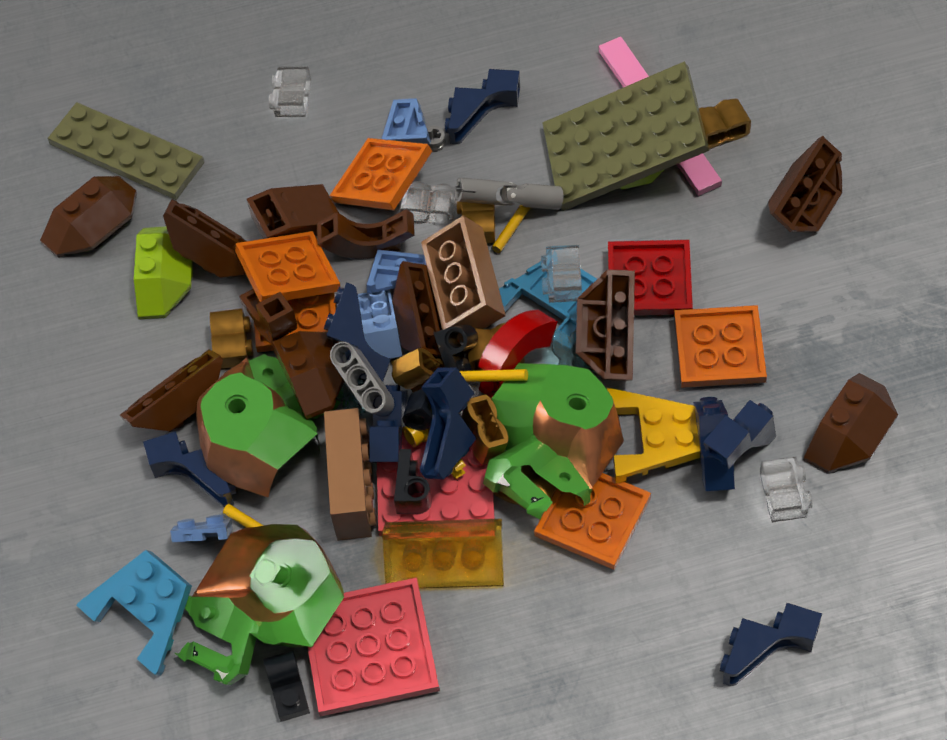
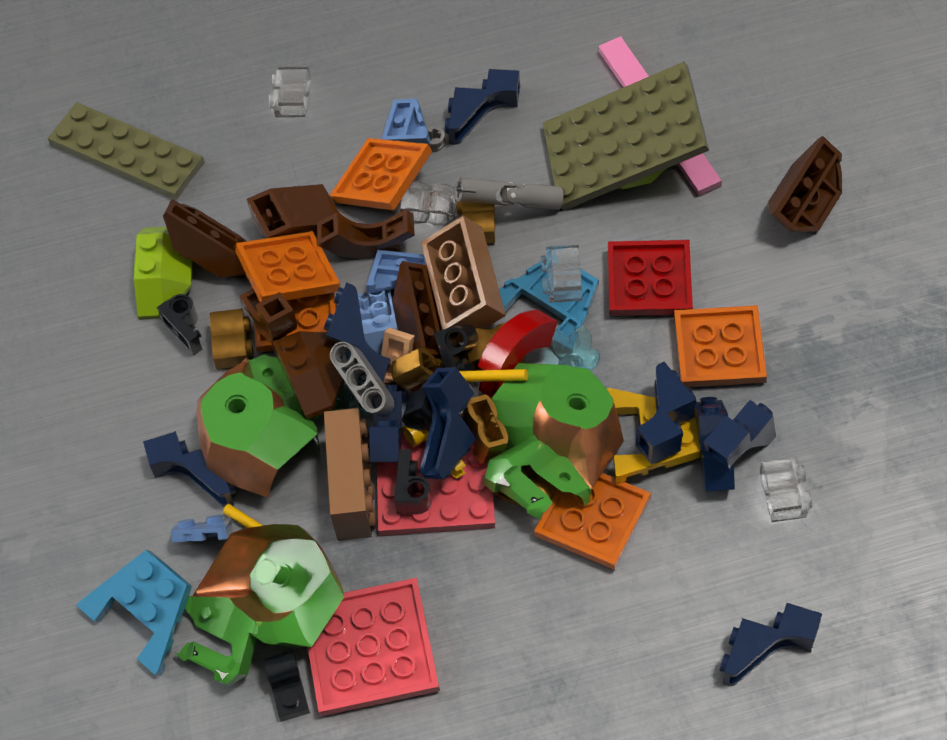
reddish brown wedge [40,176,137,258] -> none
reddish brown wedge [120,349,223,431] -> none
clear yellow slope [382,518,504,589] -> none
yellow bar [492,204,530,253] -> none
reddish brown wedge [575,269,635,381] -> none
pearl gold brick [699,99,751,149] -> none
reddish brown wedge [803,373,898,474] -> none
none -> black plate [157,294,203,355]
none -> light nougat plate [381,328,414,389]
none -> dark blue arch [636,361,697,465]

